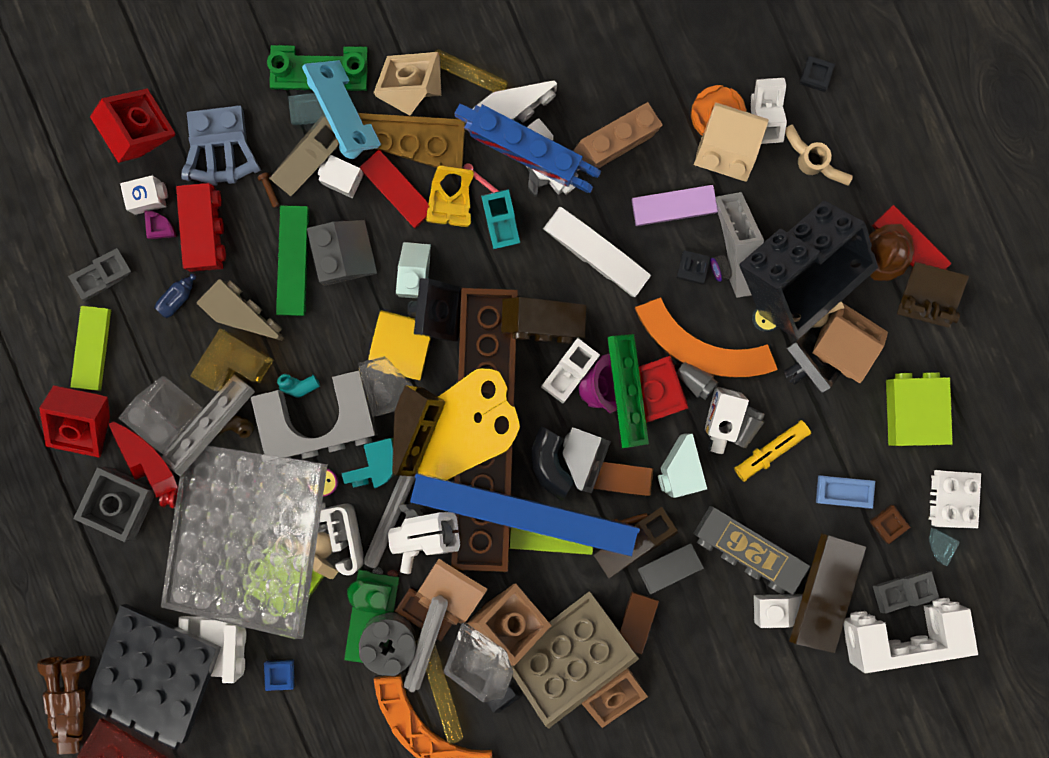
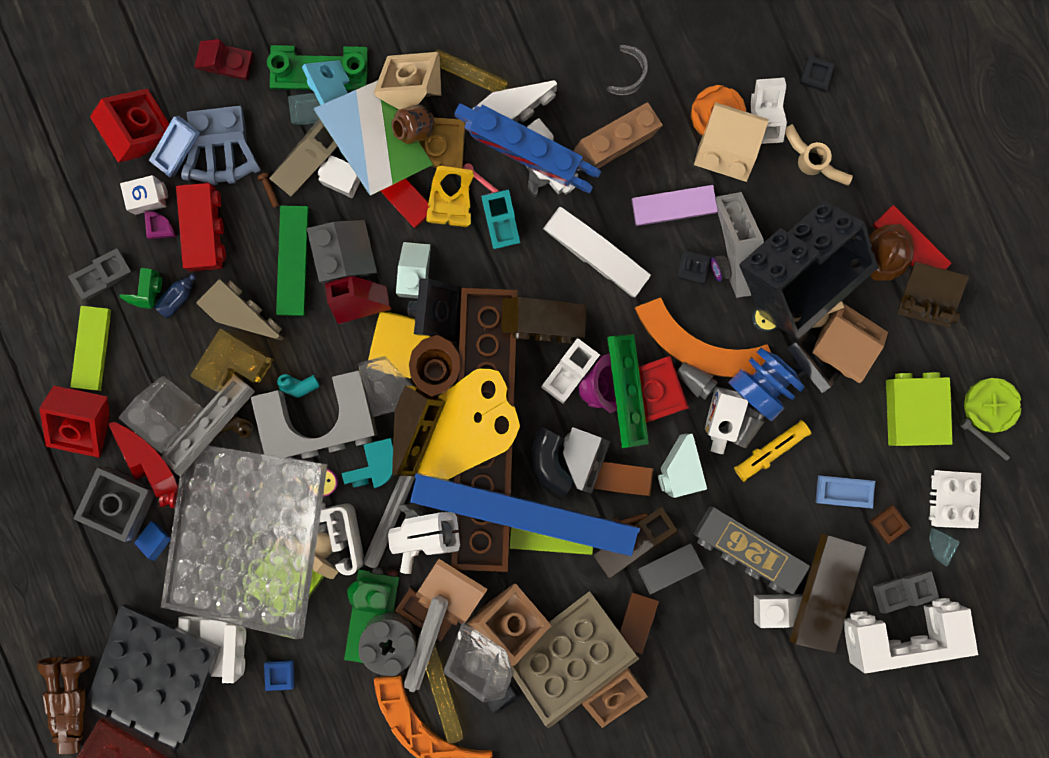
none -> green plate [119,268,162,309]
none -> blue tile [135,521,172,561]
none -> tile [149,116,200,177]
none -> dark red slope [194,39,254,81]
none -> sticker [313,80,433,195]
none -> dark red slope [325,276,391,324]
none -> reddish brown head [391,104,435,144]
none -> reddish brown piece [409,335,460,397]
none -> clear helmet [607,45,648,95]
none -> blue wheel [729,347,805,421]
none -> dark grey piece [960,418,1010,460]
none -> lime tile [964,378,1022,433]

